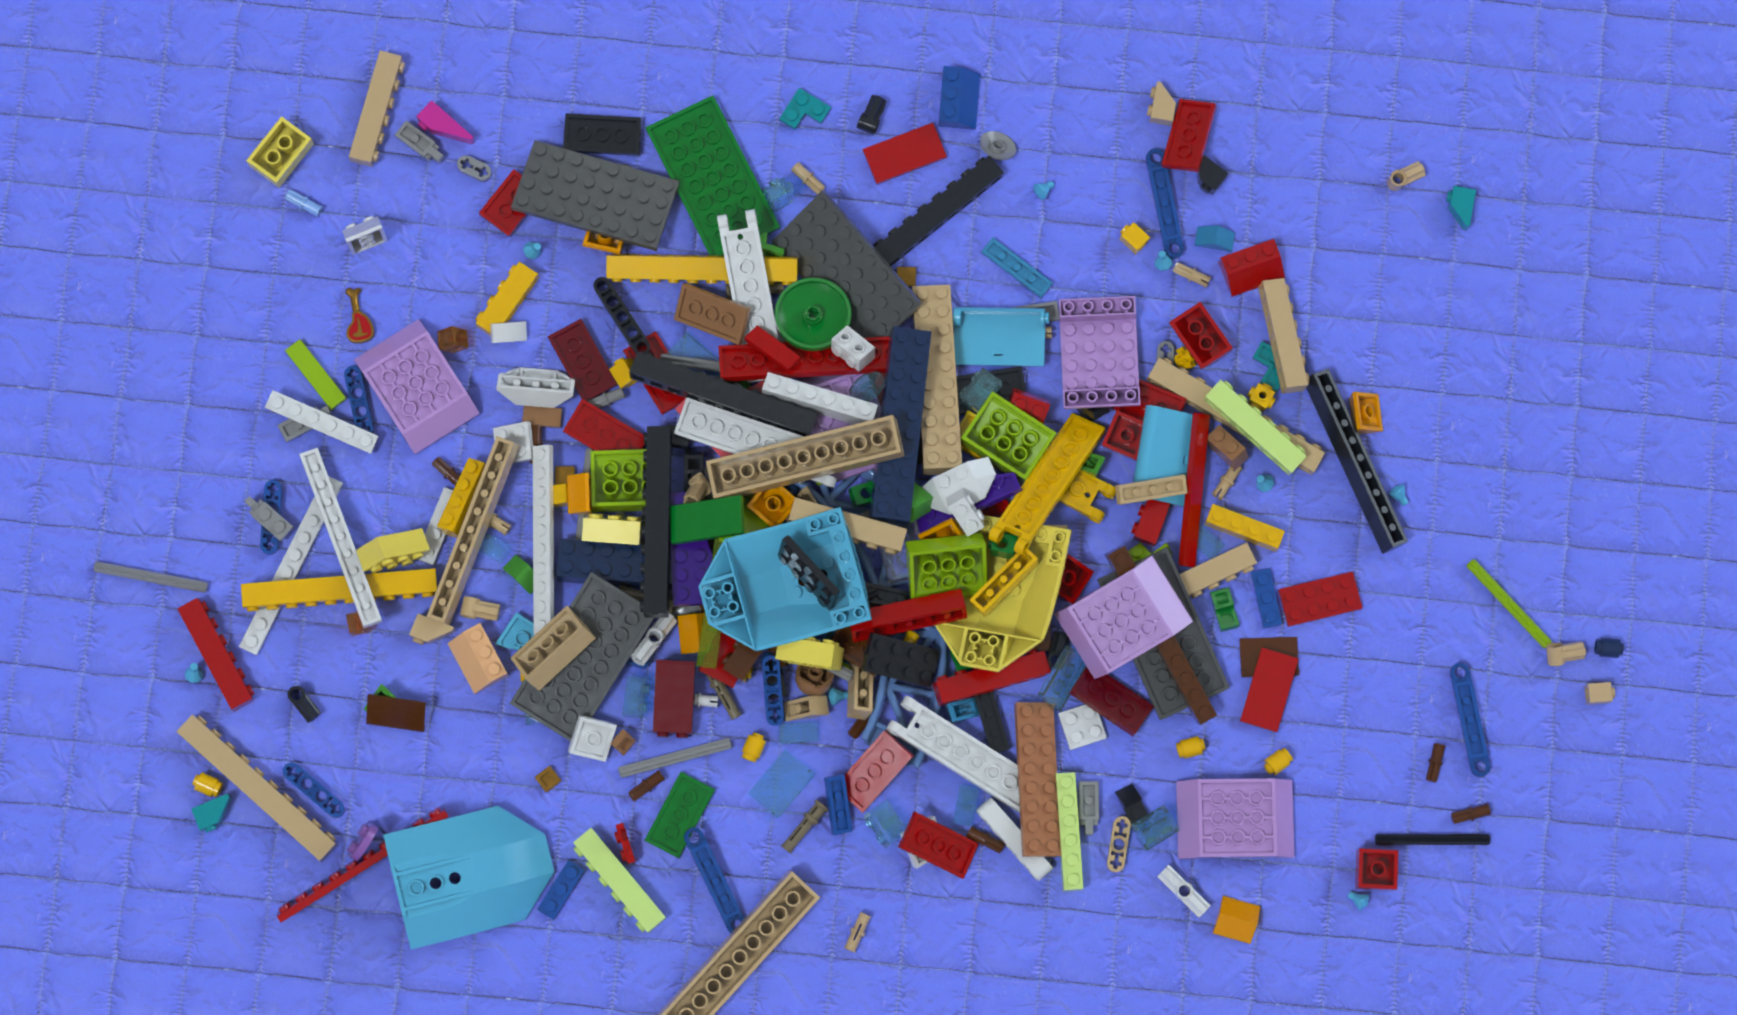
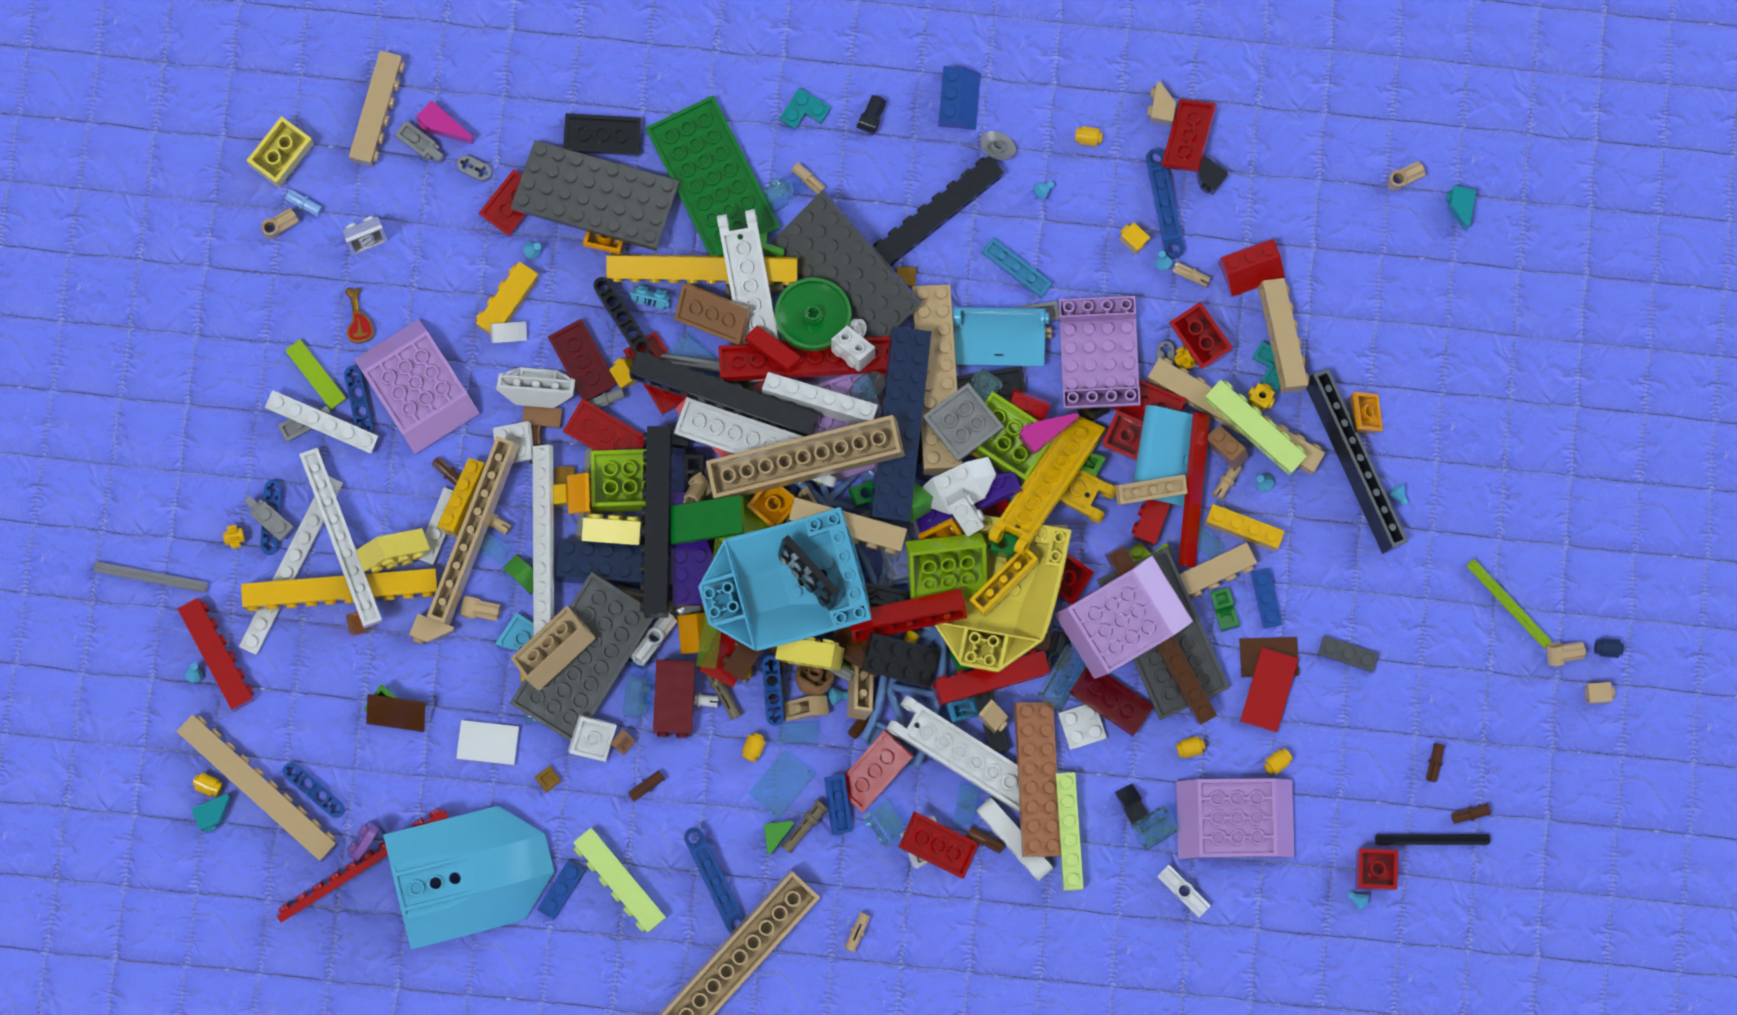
black piece [287,686,321,723] -> none
clear orange brick [437,326,468,353] -> none
light nougat slope [447,623,509,694] -> none
red wing [614,823,636,865] -> none
light grey axle [618,738,732,778] -> none
green tile [644,772,715,859] -> none
red tile [863,123,947,185] -> none
light grey hinge [1079,781,1099,836] -> none
tan beam [1106,816,1131,873] -> none
dark azure slope [1194,225,1235,252] -> none
light orange slope [1213,896,1260,944] -> none
red plate [1278,571,1363,627] -> none
blue plate [1450,663,1490,777] -> none
none -> yellow gear [223,524,245,549]
none -> tan piece [261,208,299,240]
none -> white tile [456,720,519,766]
none -> medium azure hinge [630,284,672,310]
none -> bright green slope [764,821,794,856]
none -> white tile [849,319,867,337]
none -> light grey plate [922,383,1004,462]
none -> tan slope [977,699,1008,734]
none -> dark pink slope [1019,413,1079,455]
none -> yellow brick [1075,126,1103,147]
none -> dark grey plate [1317,636,1379,673]

